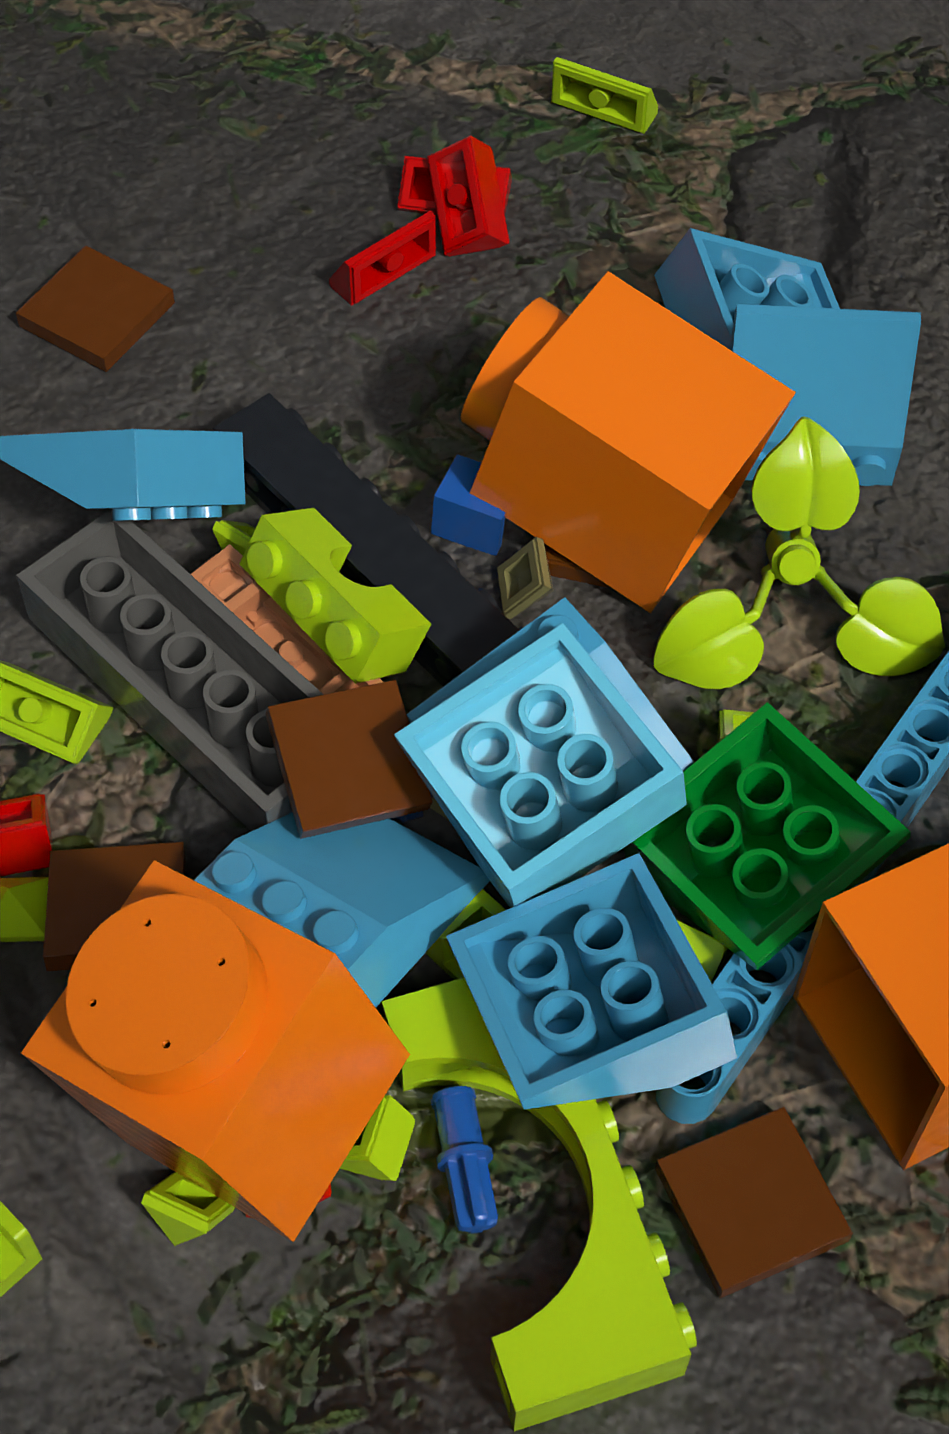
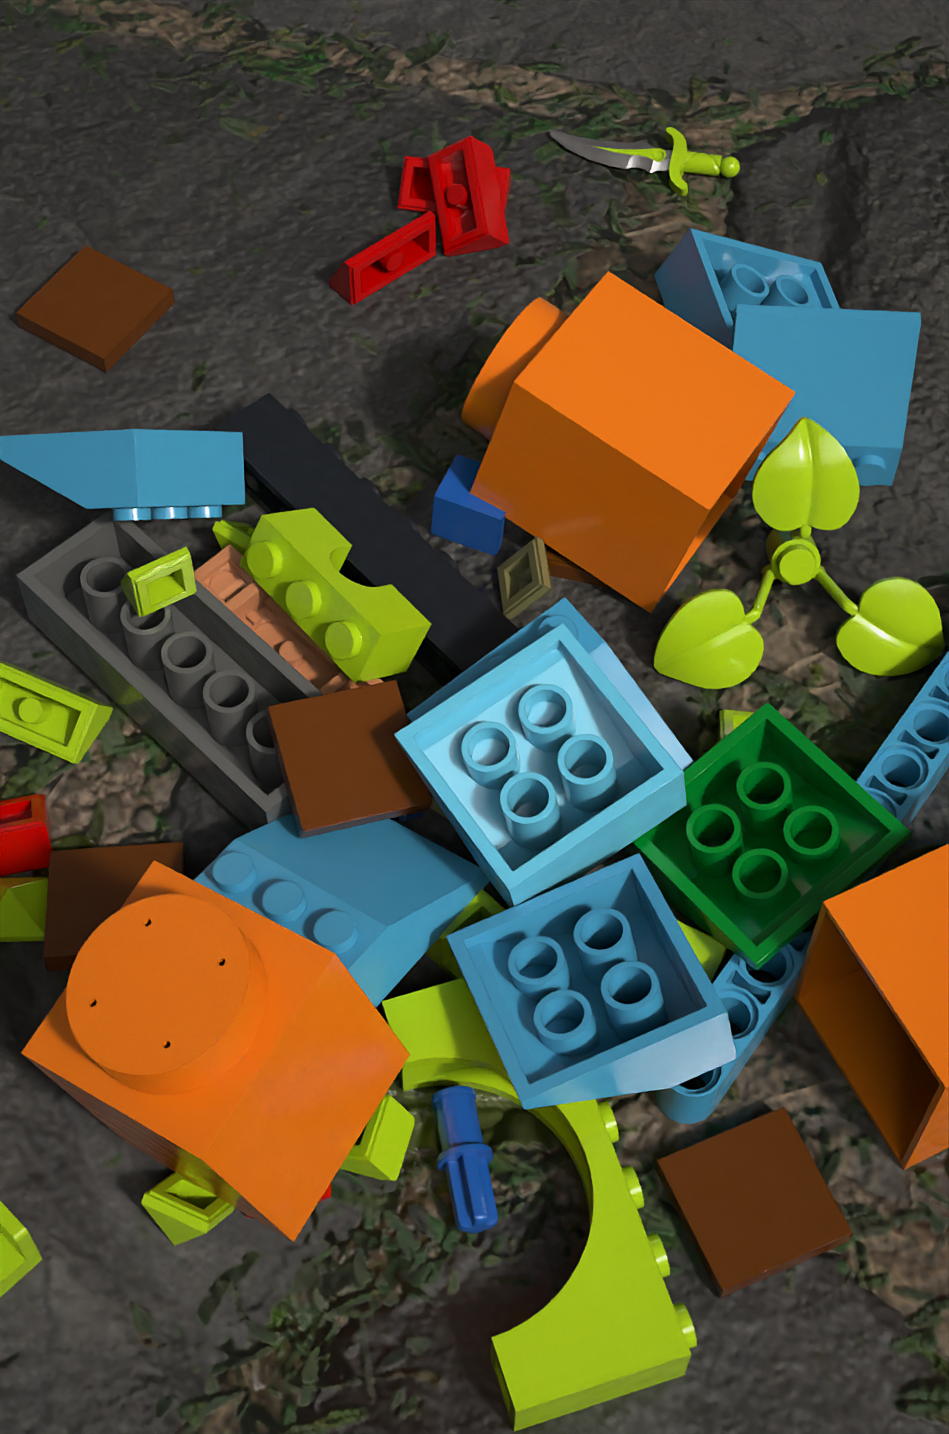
lime slope [551,57,658,134] -> none
none -> lime slope [121,547,197,618]
none -> piece [549,127,740,196]

